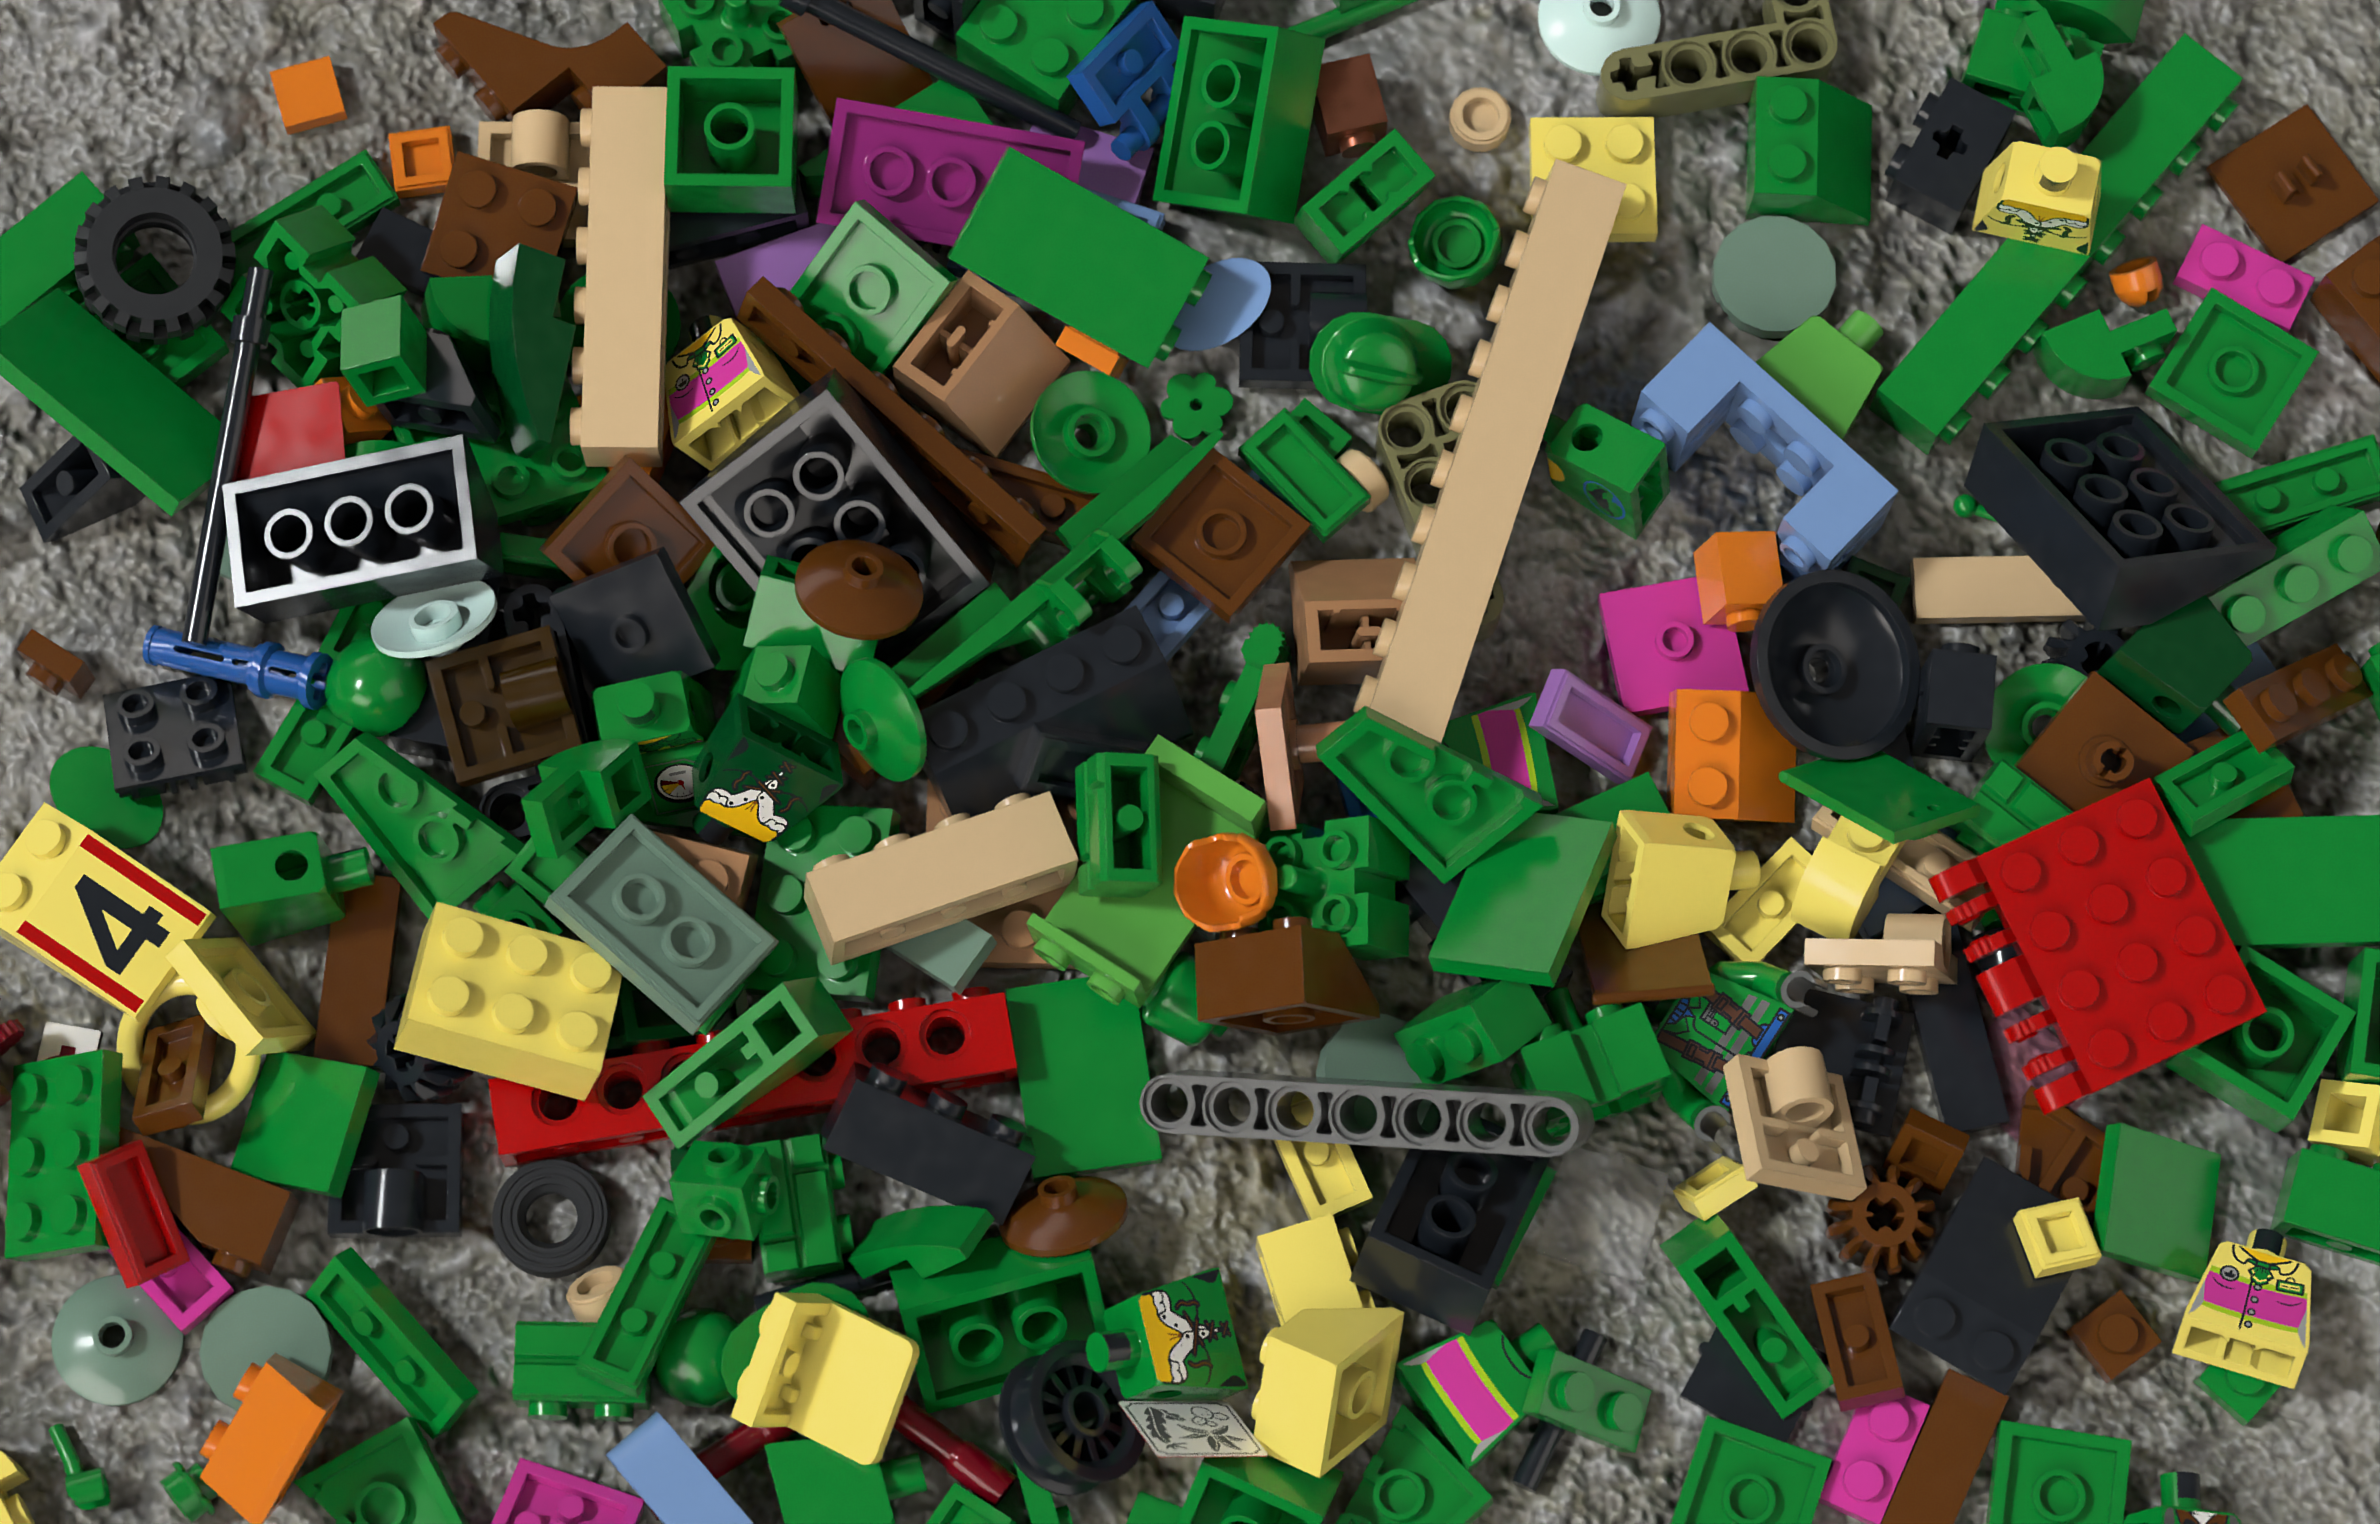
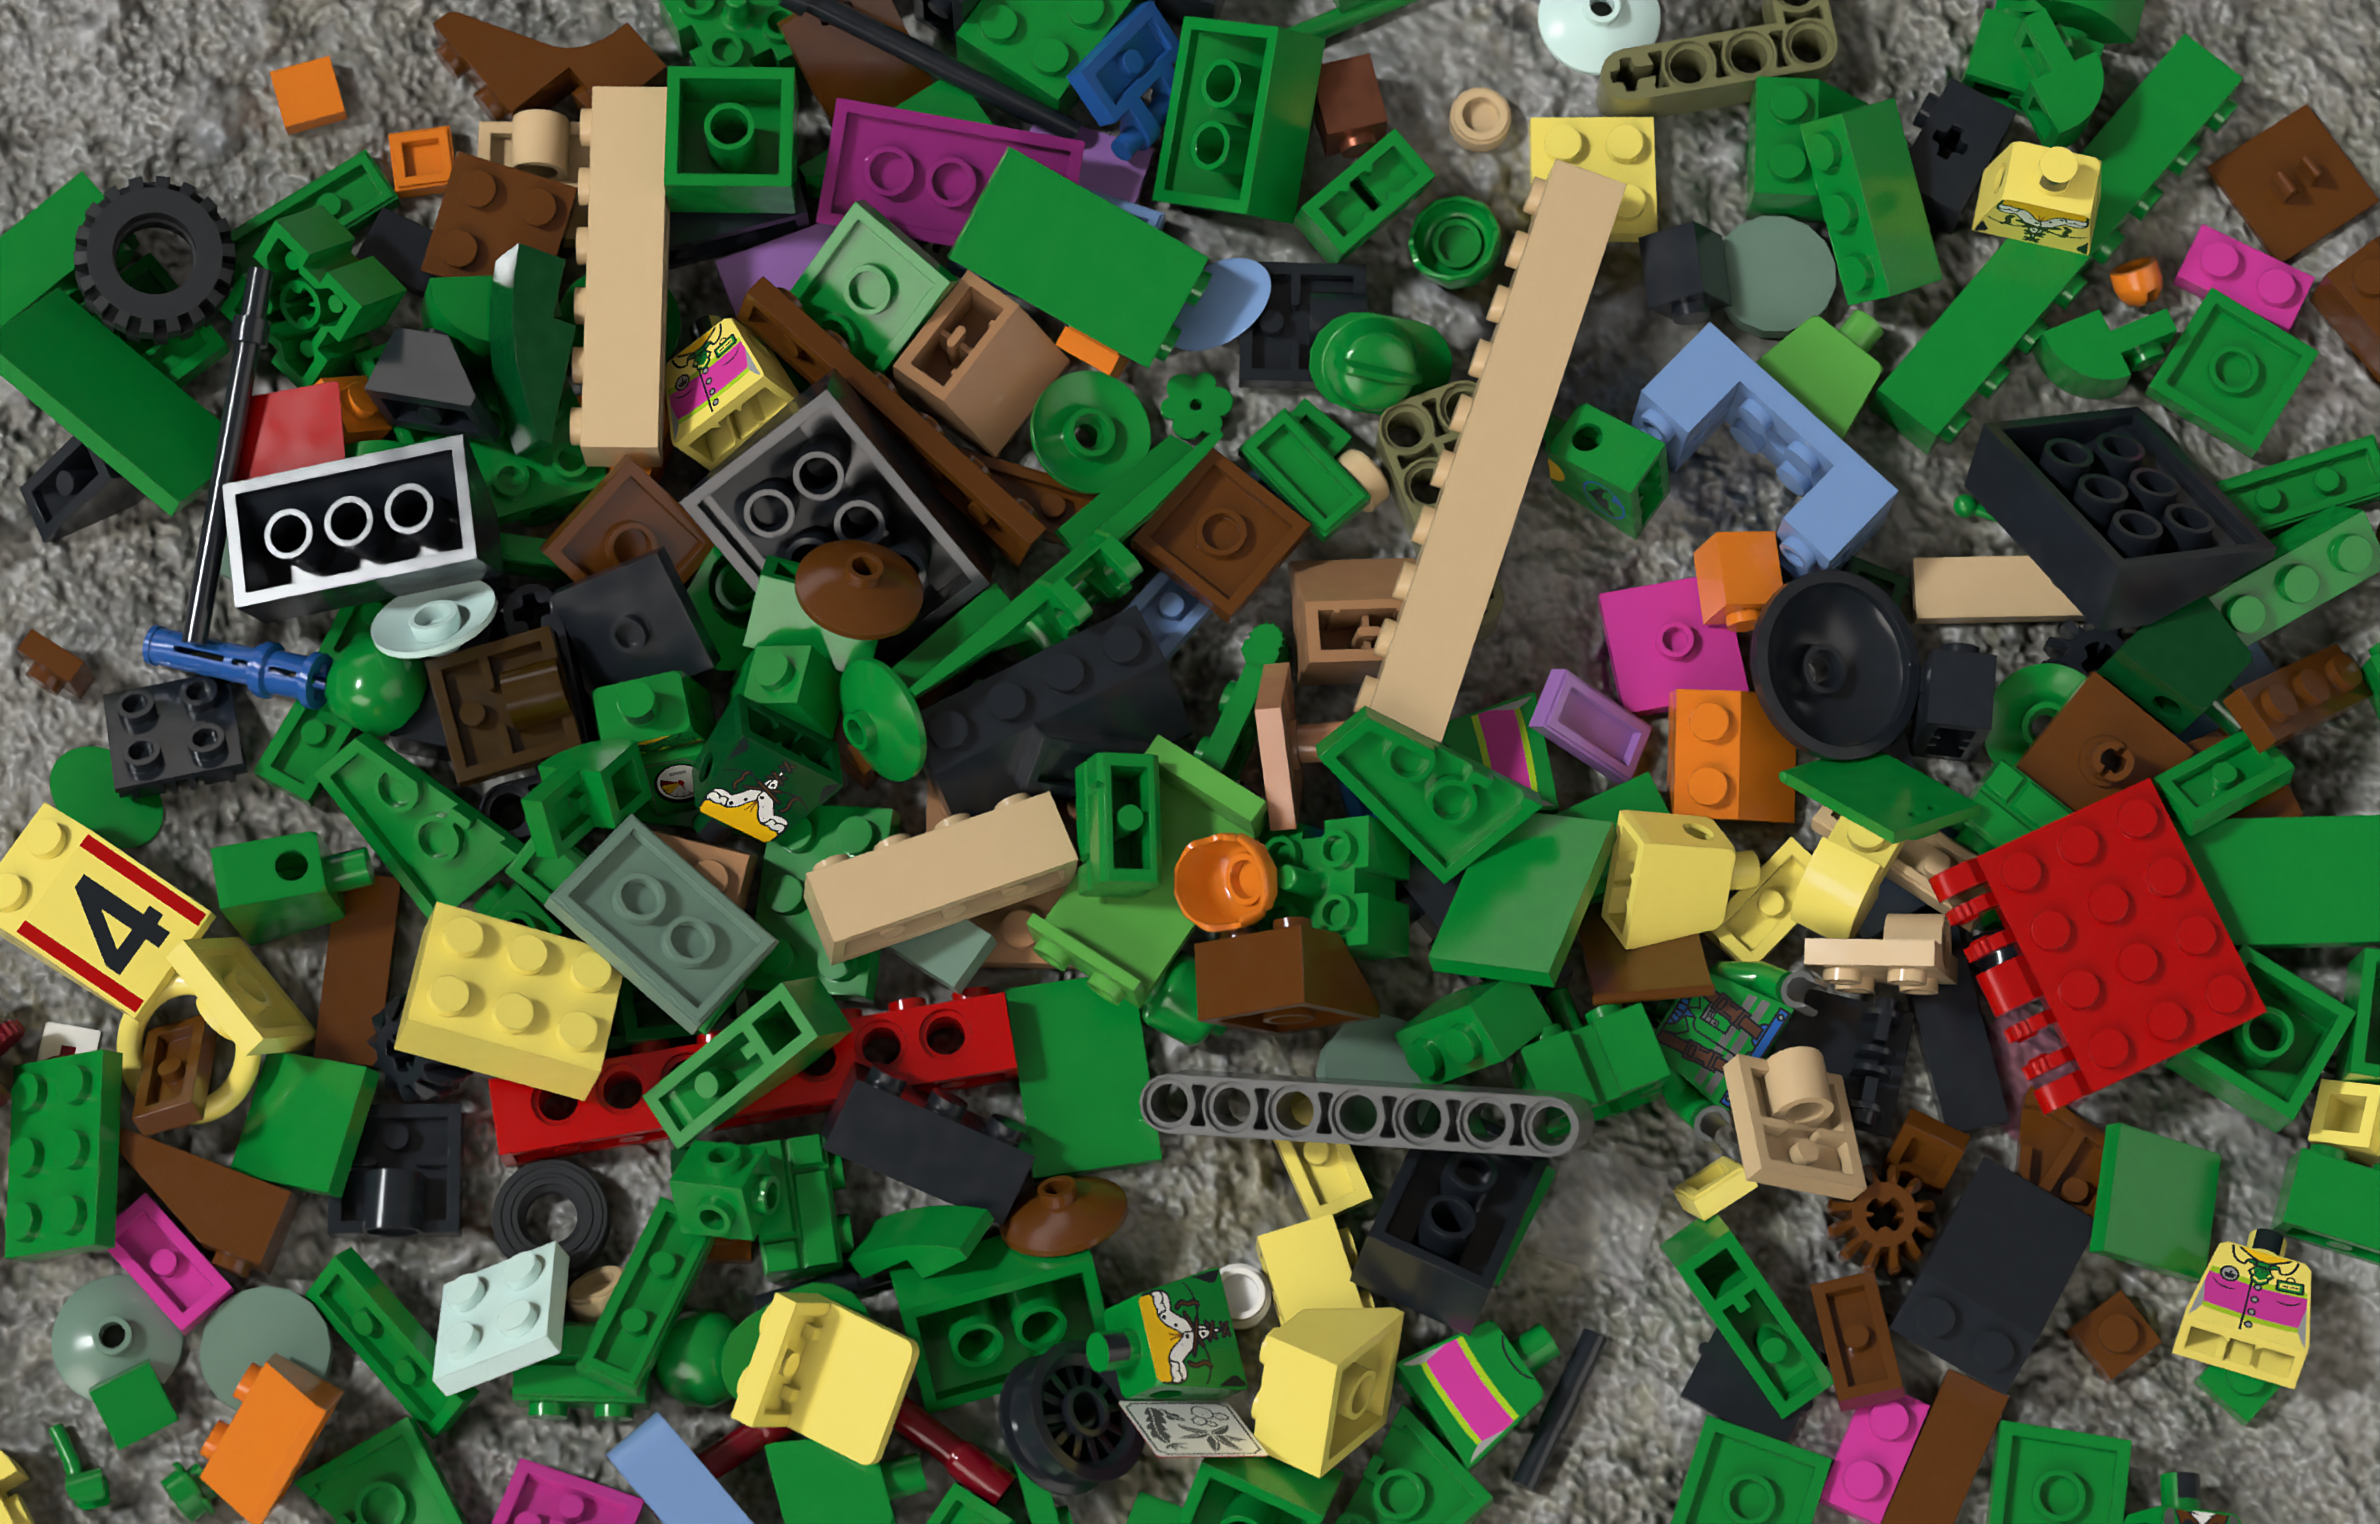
red tile [77,1139,191,1288] -> none
green brick [340,295,427,407] -> none
green plate [1522,1348,1652,1453] -> none
light yellow tile [2013,1197,2102,1279] -> none
none -> green tile [89,1358,179,1450]
none -> light aqua plate [432,1241,570,1397]
none -> white plate [1220,1263,1272,1330]
none -> black brick [1638,221,1732,325]
none -> green brick [1800,98,1943,306]

